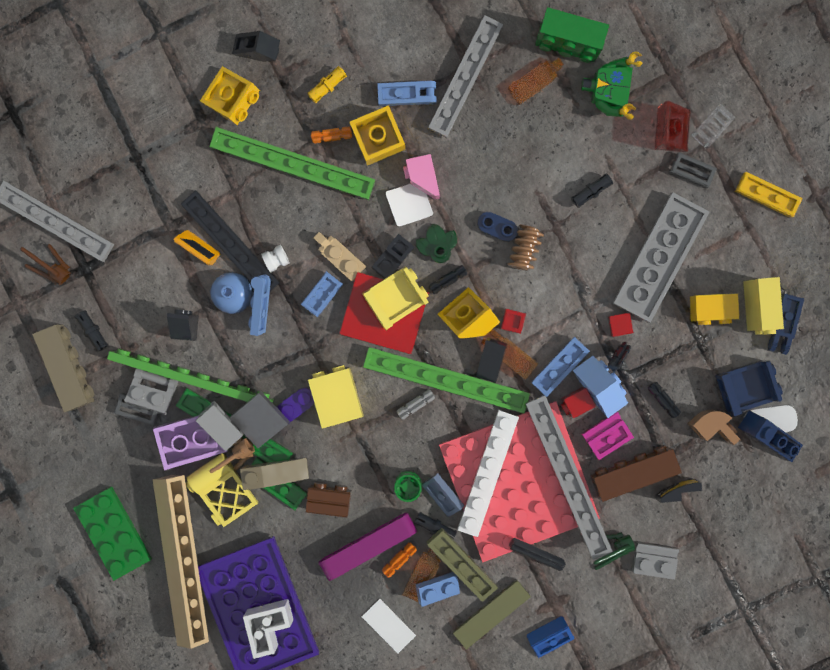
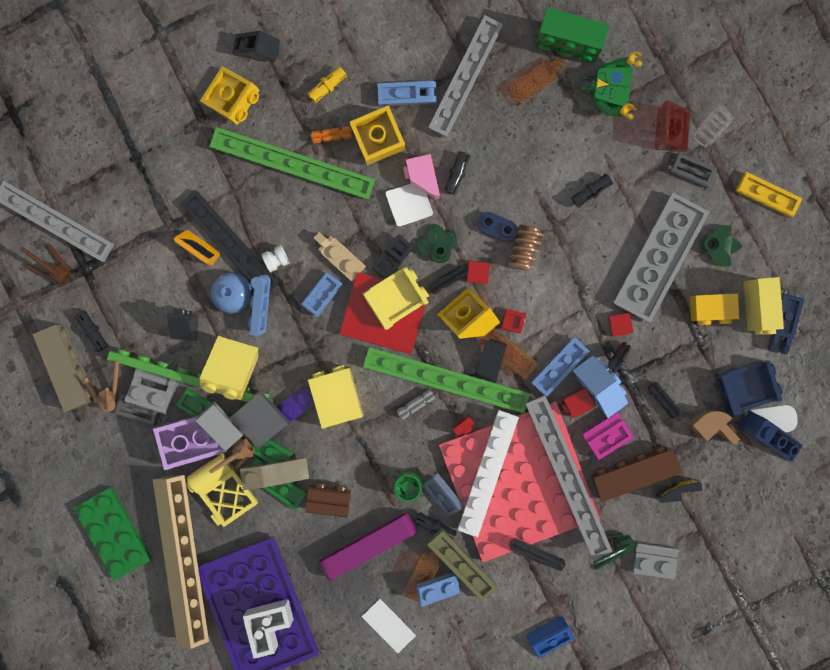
orange axle [382,542,417,578] -> none
olive tile [453,579,531,650] -> none
none -> medium nougat plant [84,361,119,412]
none -> light yellow brick [200,336,258,400]
none -> black pin [444,151,471,195]
none -> red plate [452,415,475,436]
none -> red tile [467,261,490,284]
none -> dark green plate [700,225,742,267]

